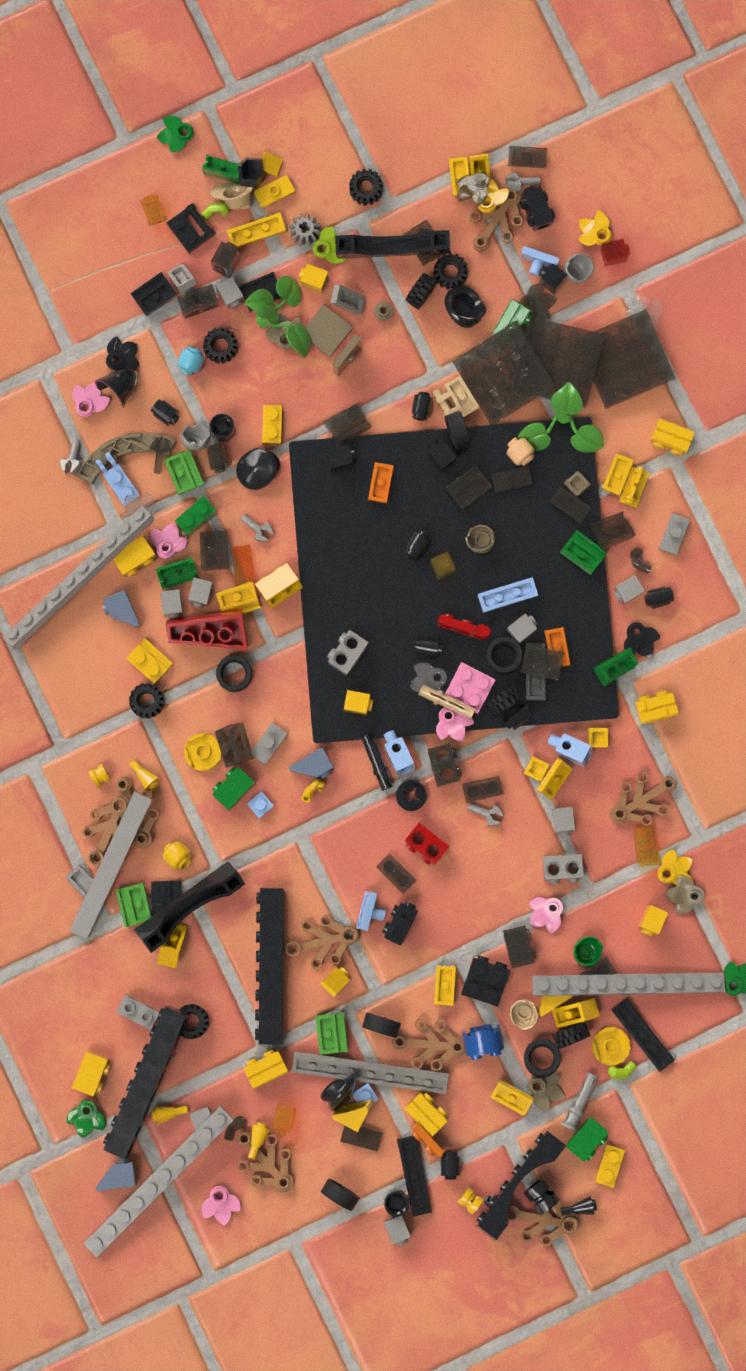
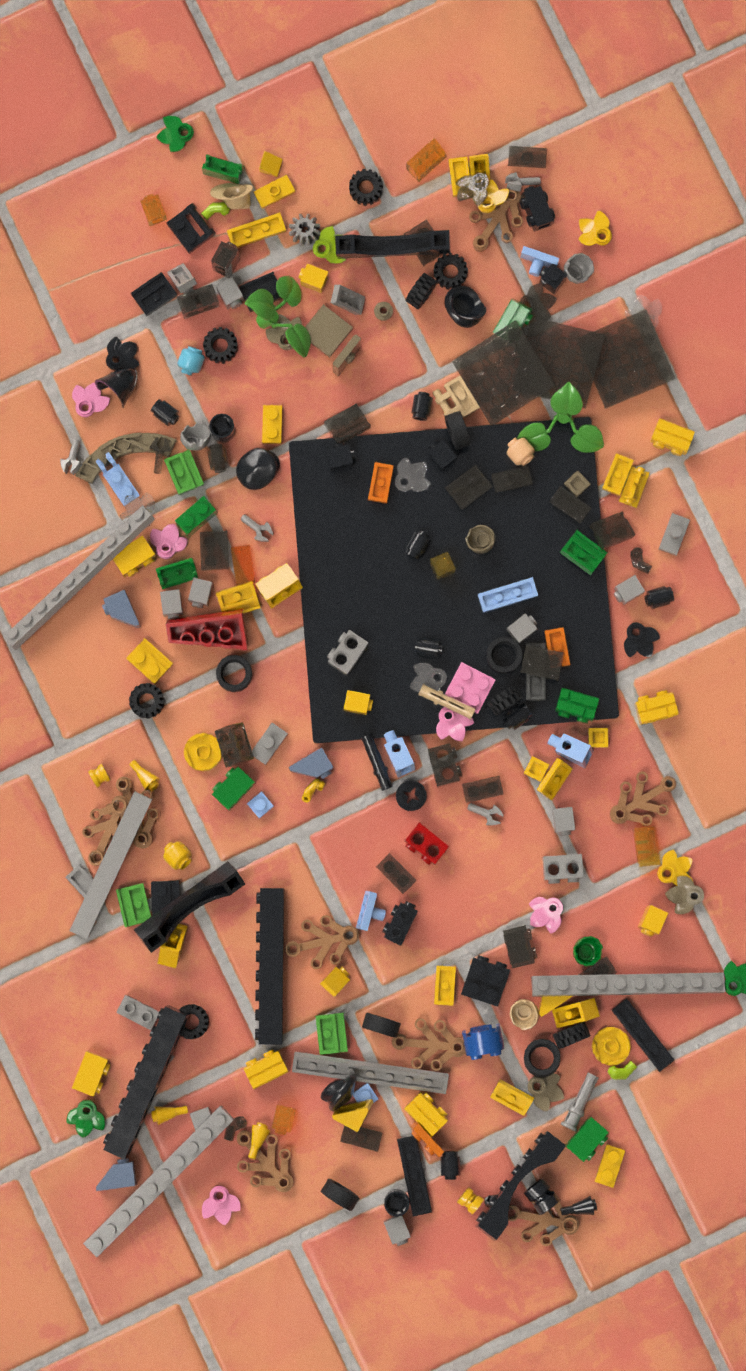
black panel [238,158,265,187] -> none
red hinge [437,614,491,640] -> none
green hinge [593,647,638,686] -> none
clear red brick [600,239,630,266] -> none
none -> clear plate [395,458,431,492]
none -> clear yellow brick [406,138,447,182]
none -> green brick [555,688,599,724]

